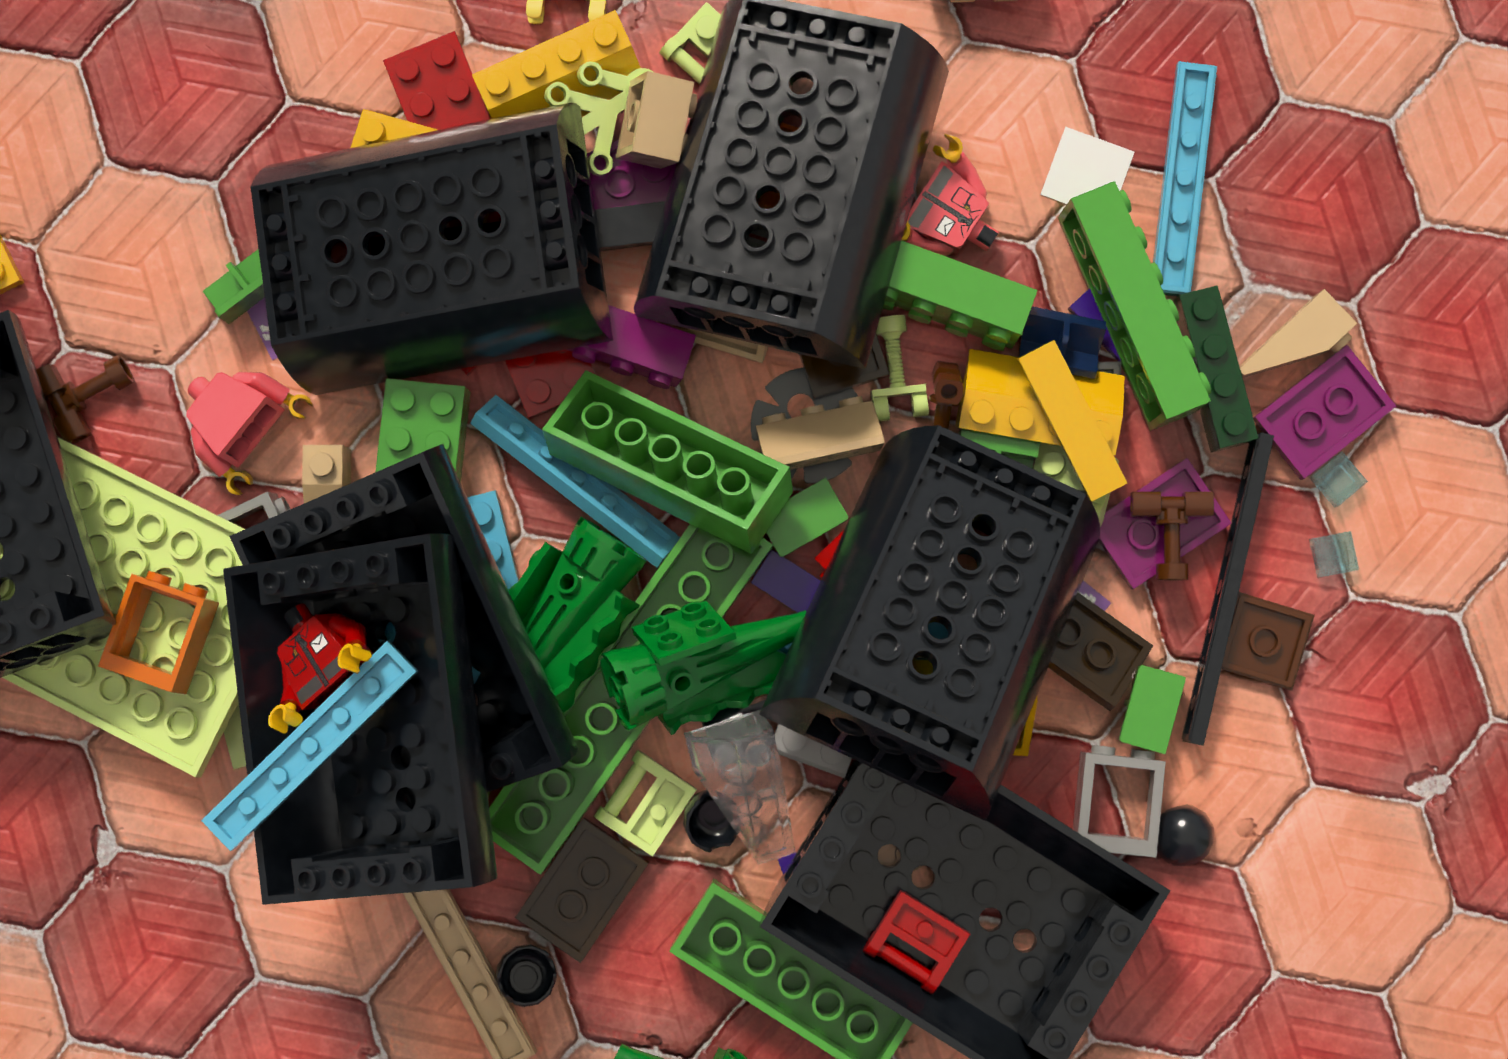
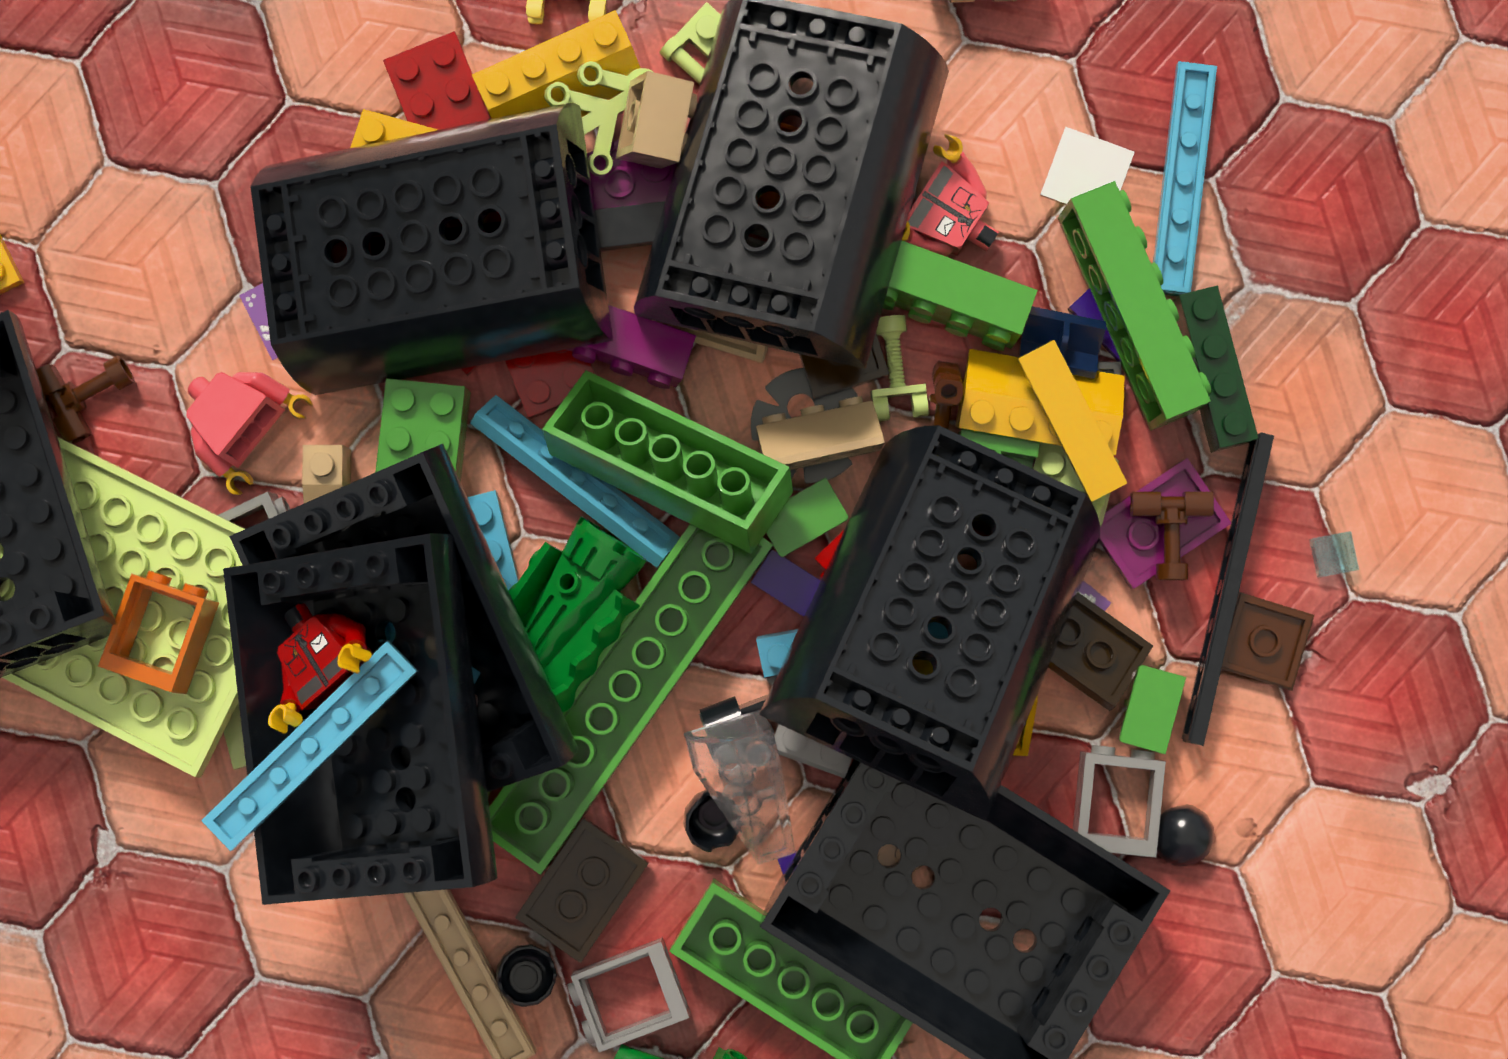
bright green panel [203,249,265,324] -> none
yellowish green plate [594,750,697,857] -> none
green piece [600,601,806,735] -> none
red plate [863,889,970,994] -> none
tan slope [1239,289,1357,378] -> none
magenta plate [1253,345,1396,480] -> none
clear light blue tile [1309,452,1368,508] -> none
none -> light grey window [567,937,691,1052]

